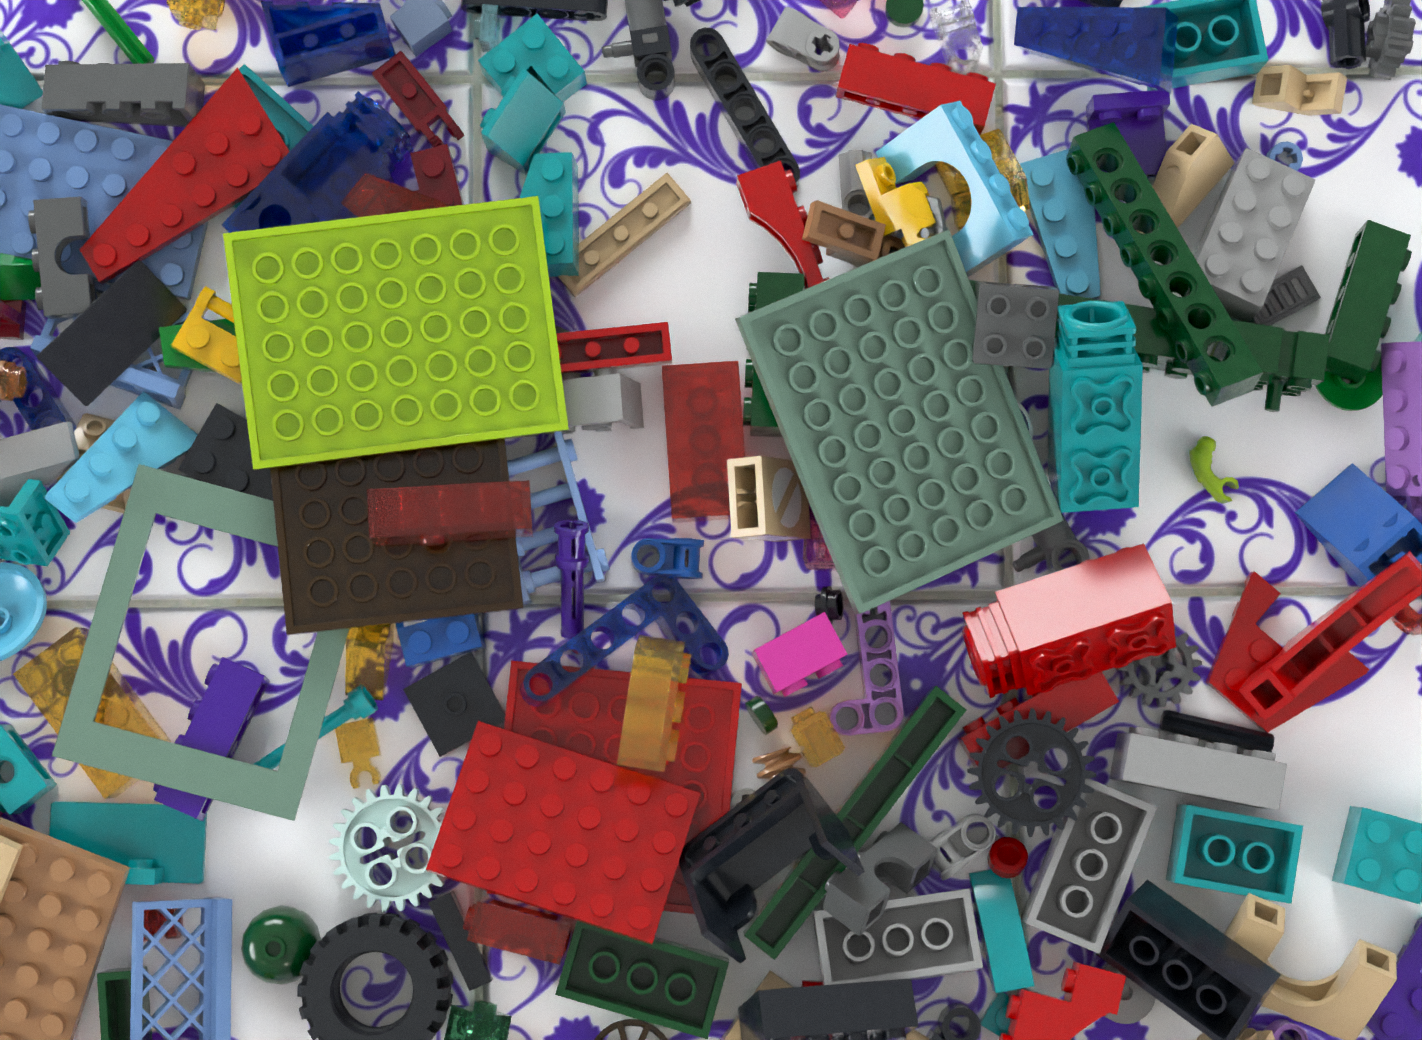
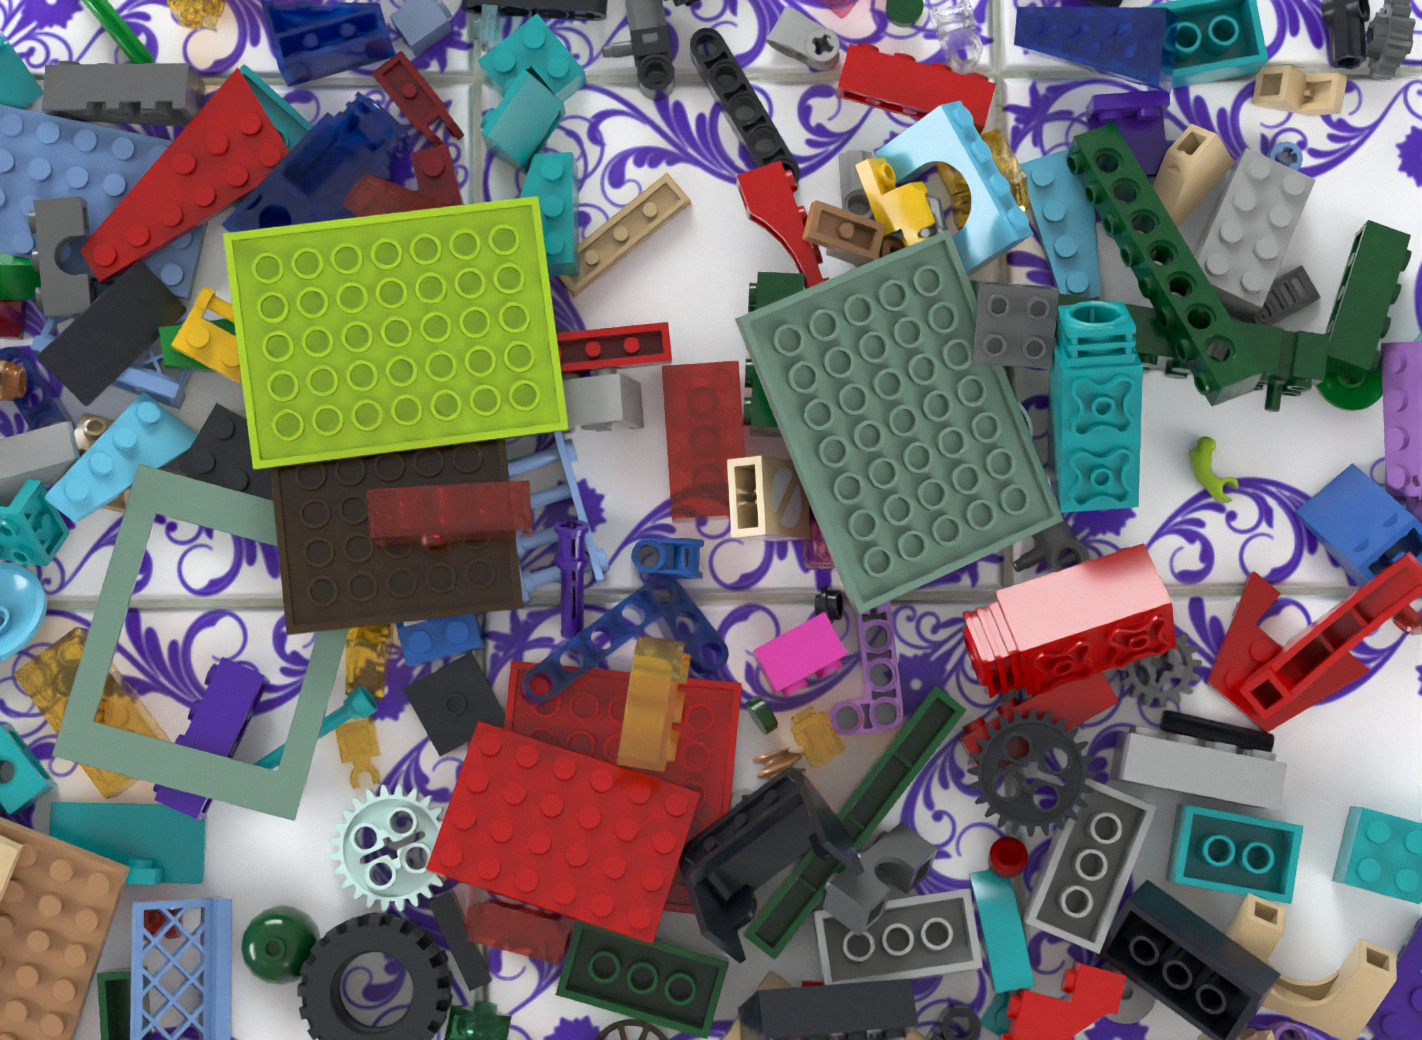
light grey piece [928,814,996,881] -> none

